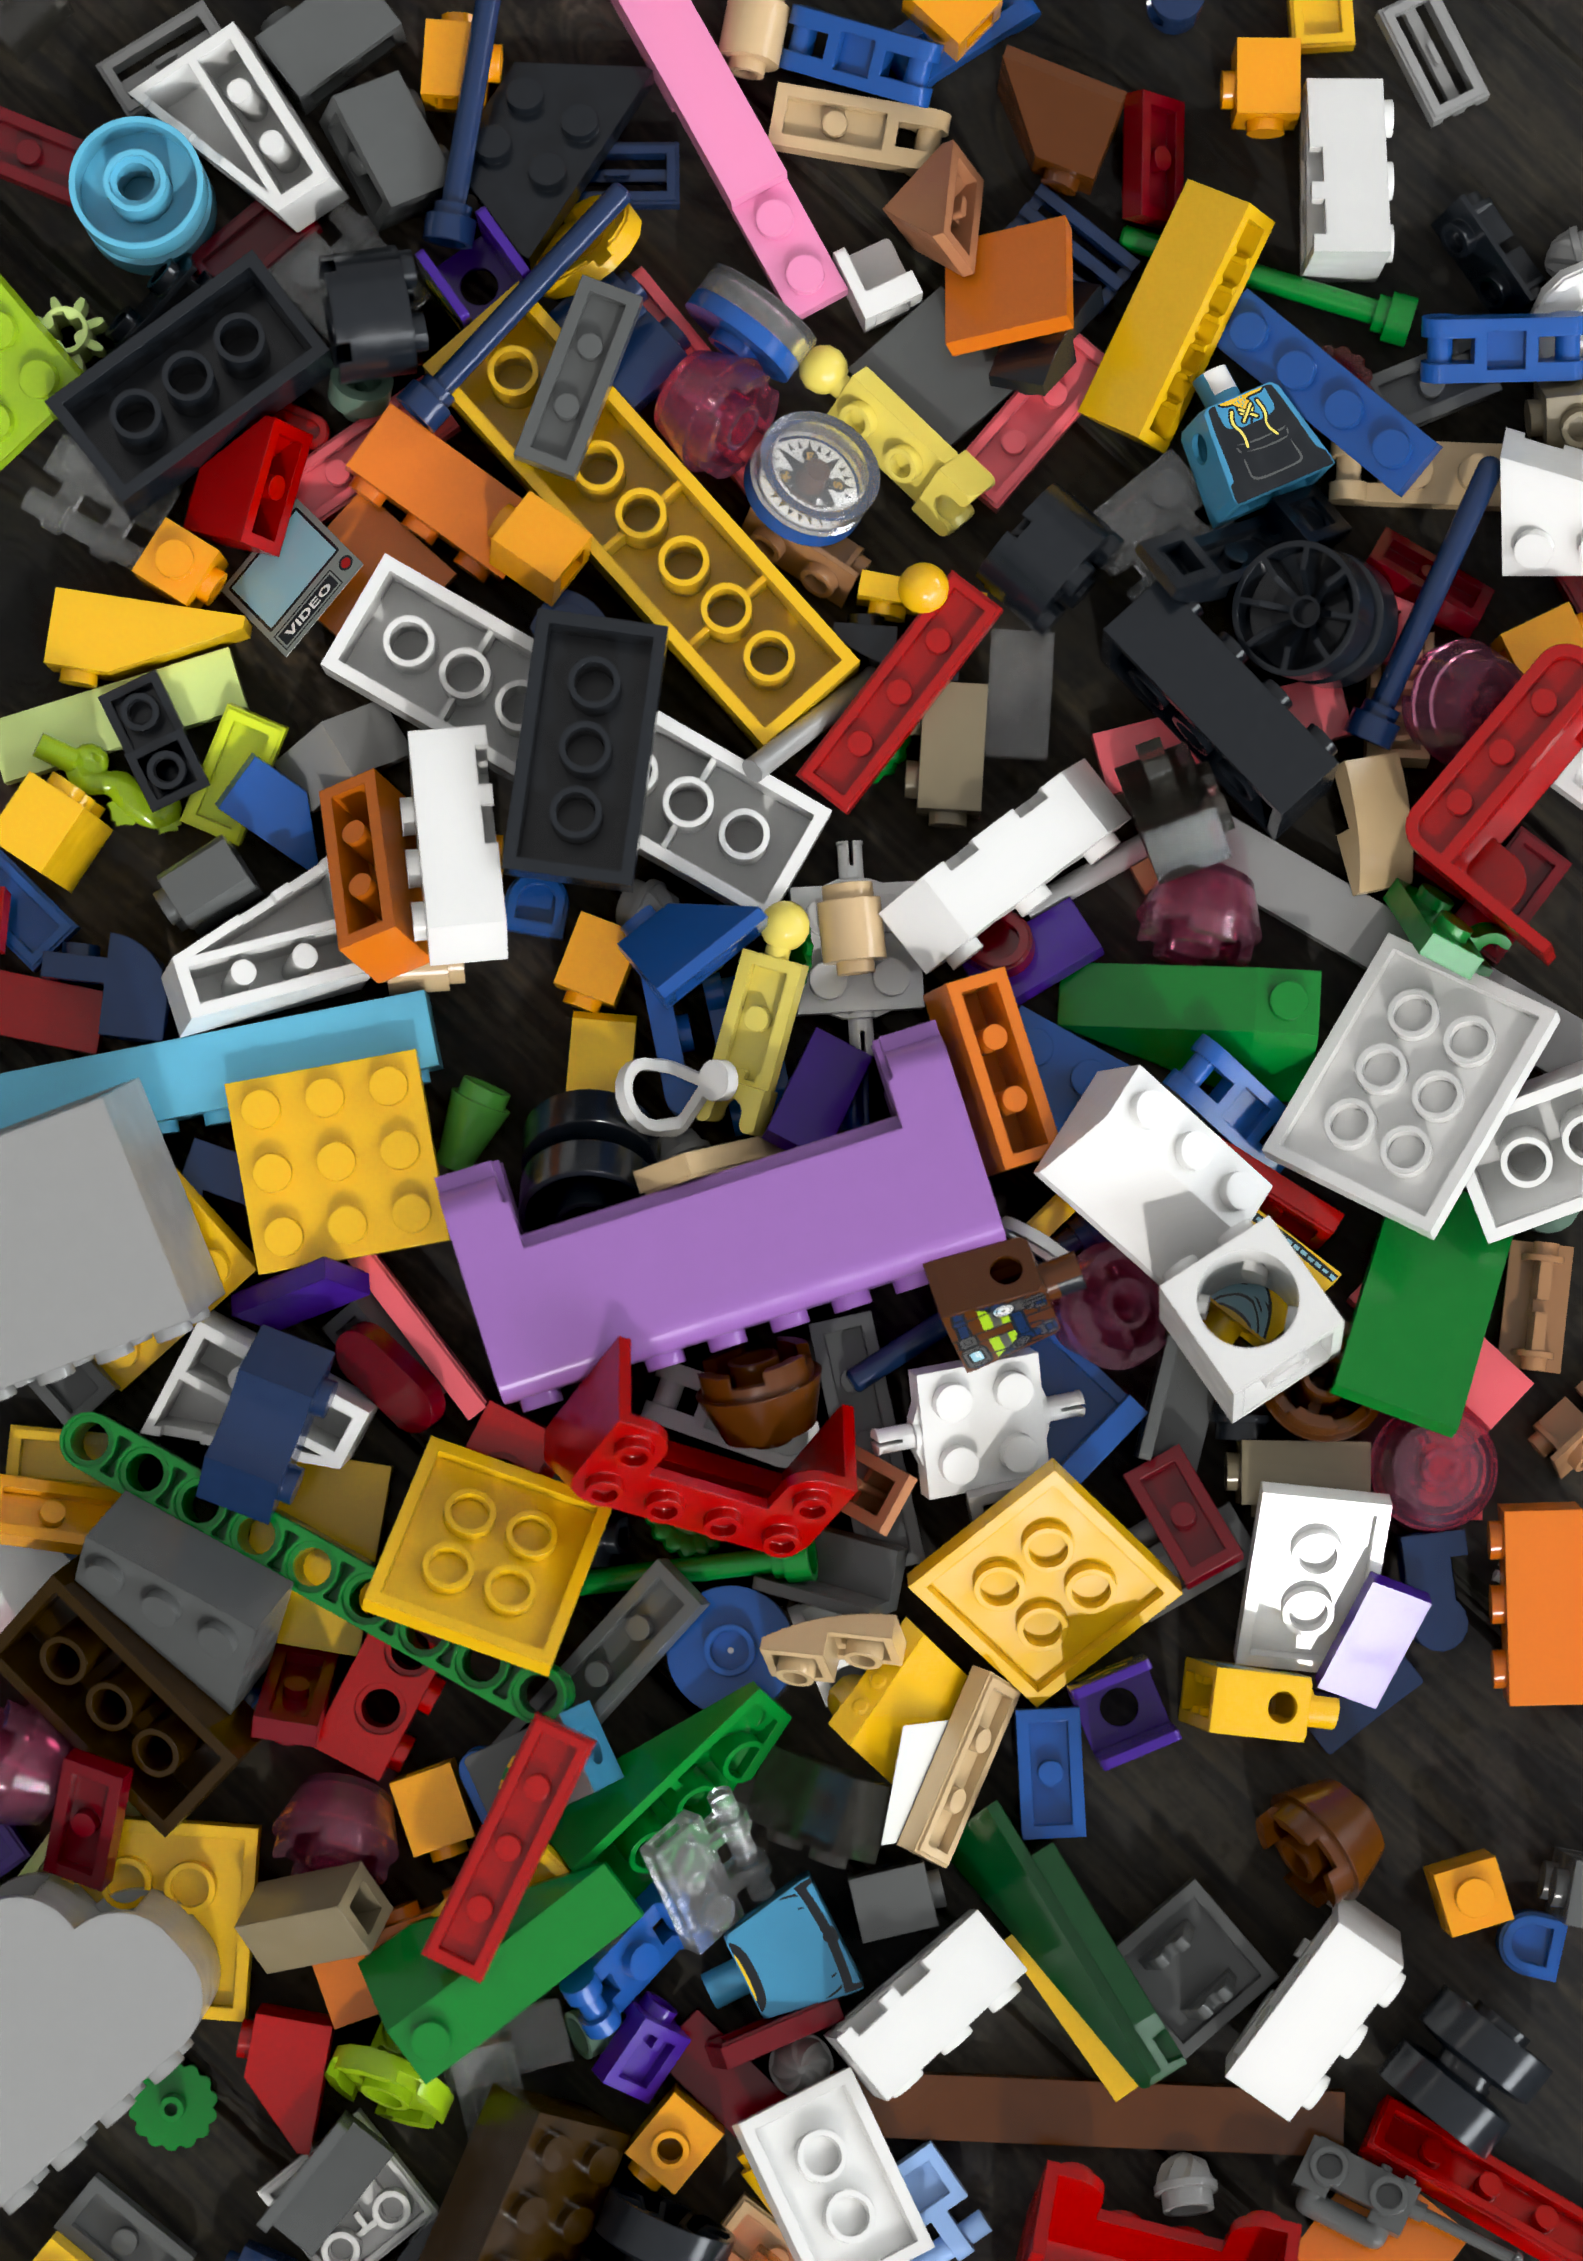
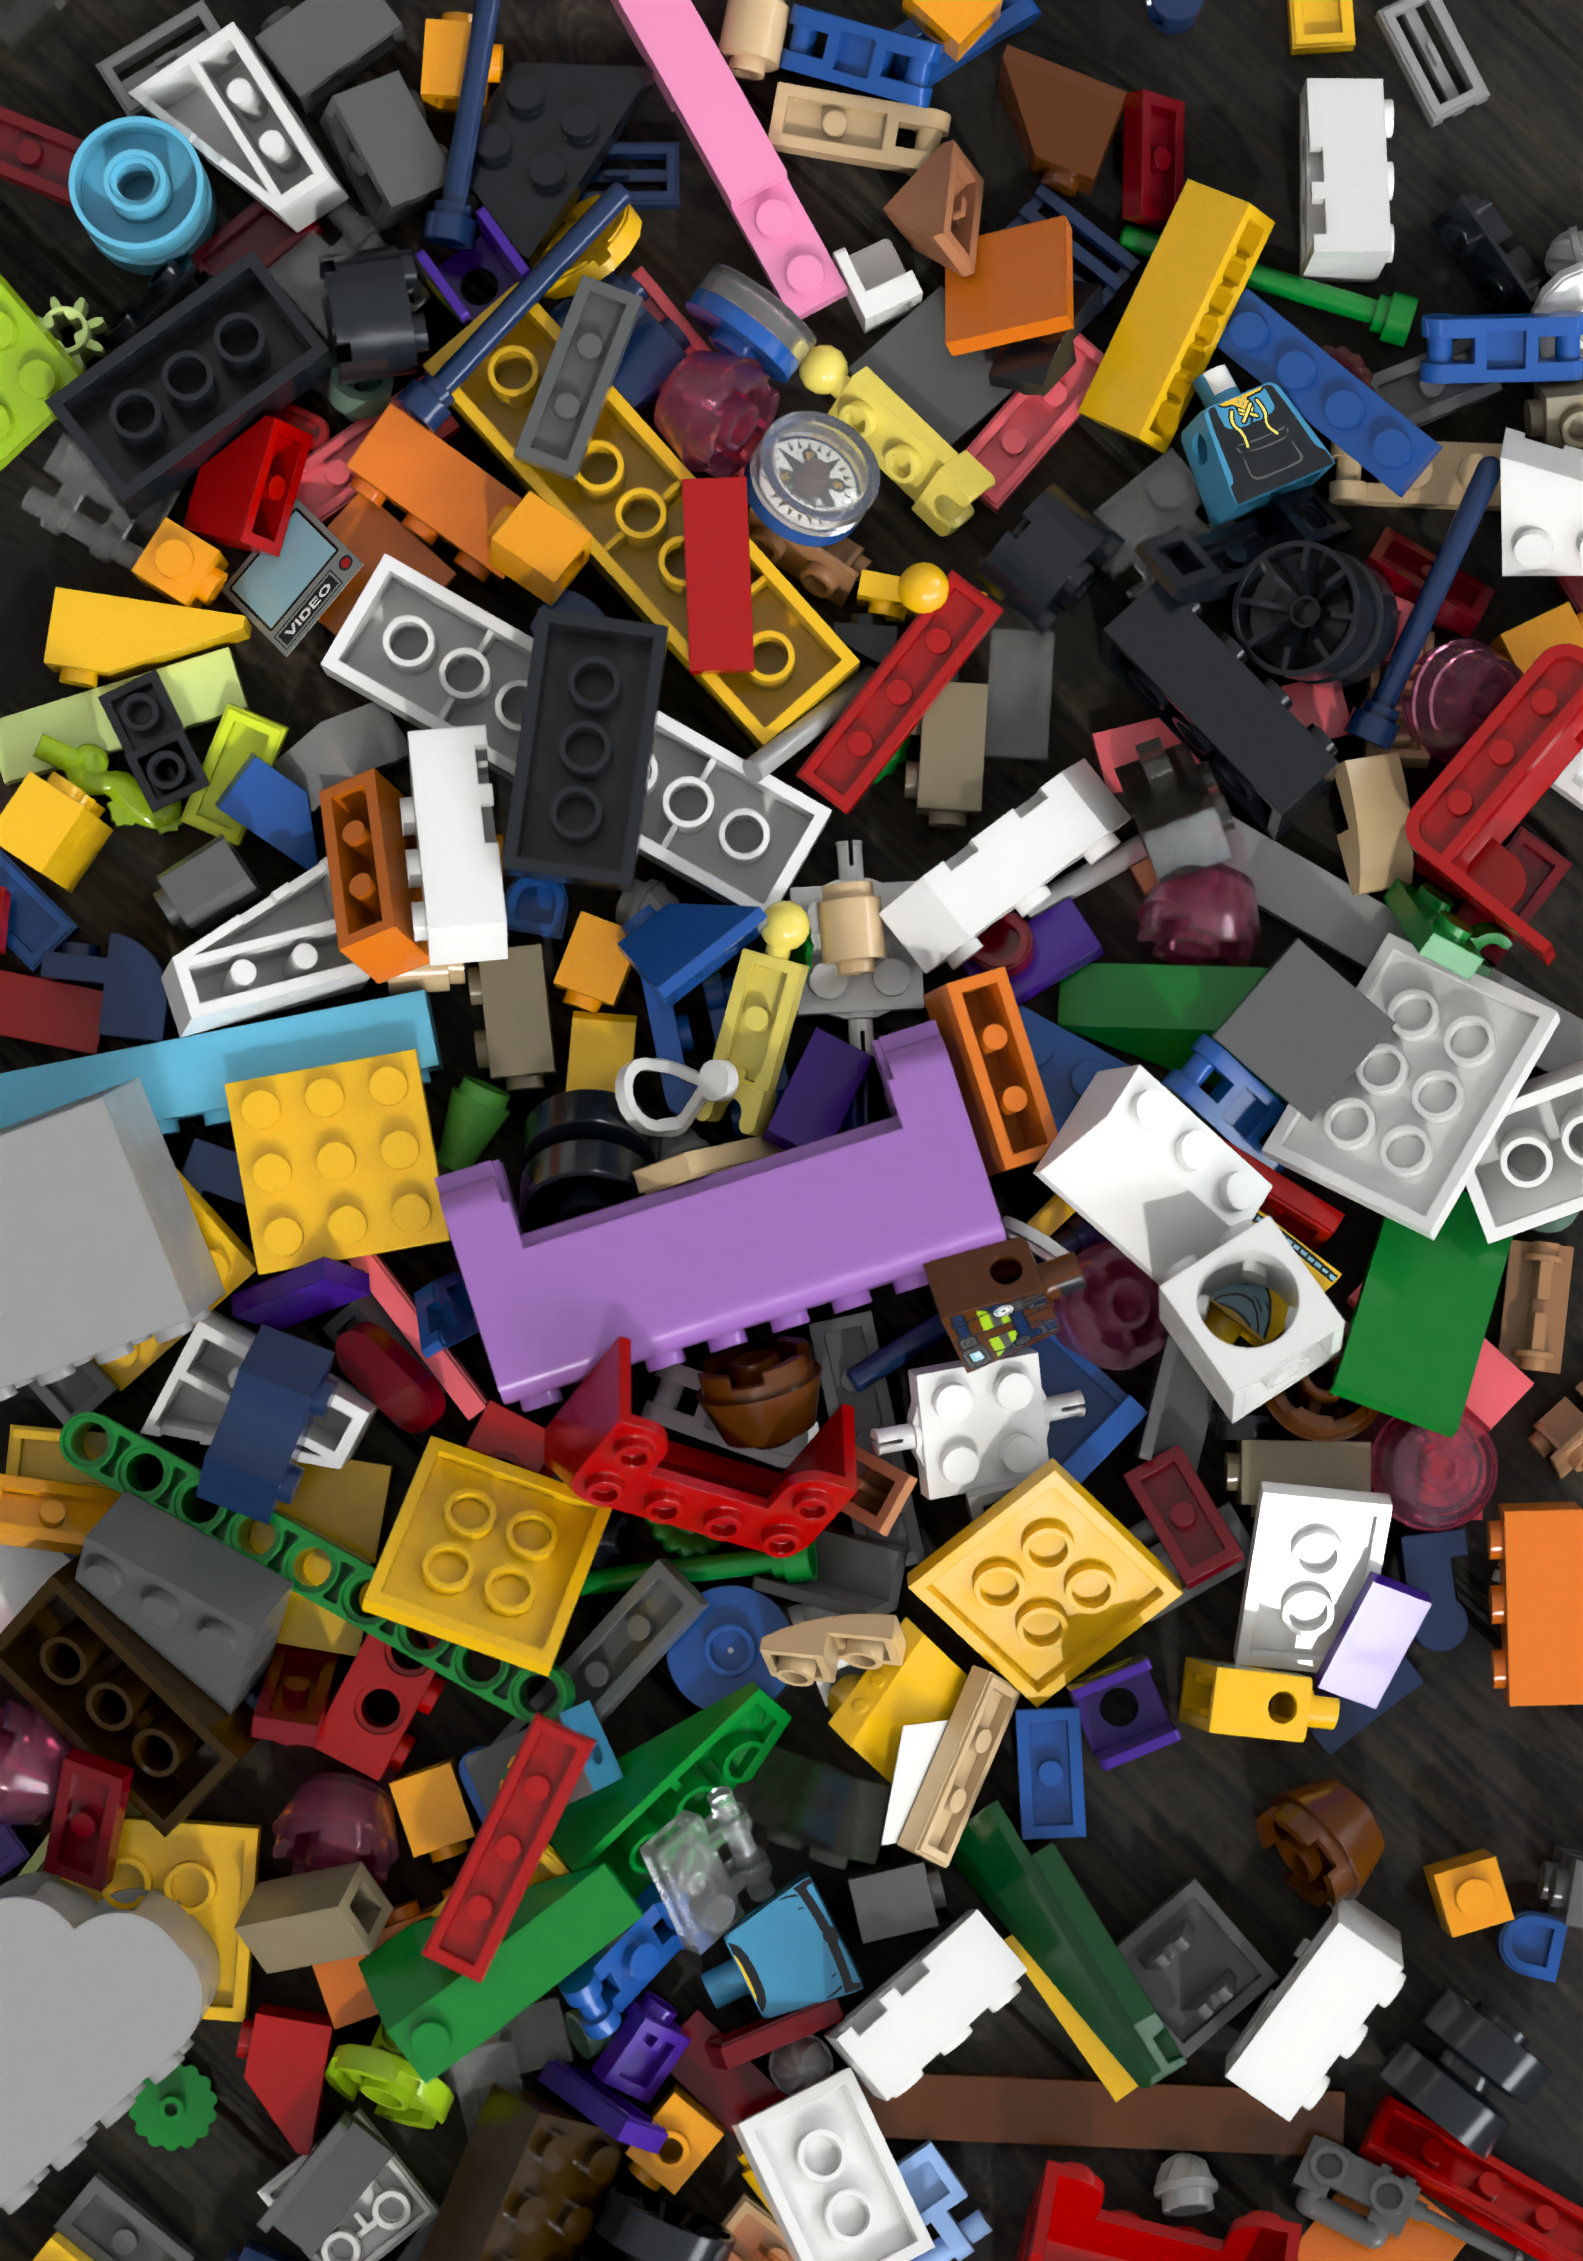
light orange brick [1220,37,1301,139] -> none
none -> blue tile [414,1271,480,1359]
none -> dark tan brick [468,944,558,1092]
none -> dark purple tile [538,2059,668,2154]
none -> red tile [682,476,755,675]
none -> dark grey tile [1211,938,1396,1121]

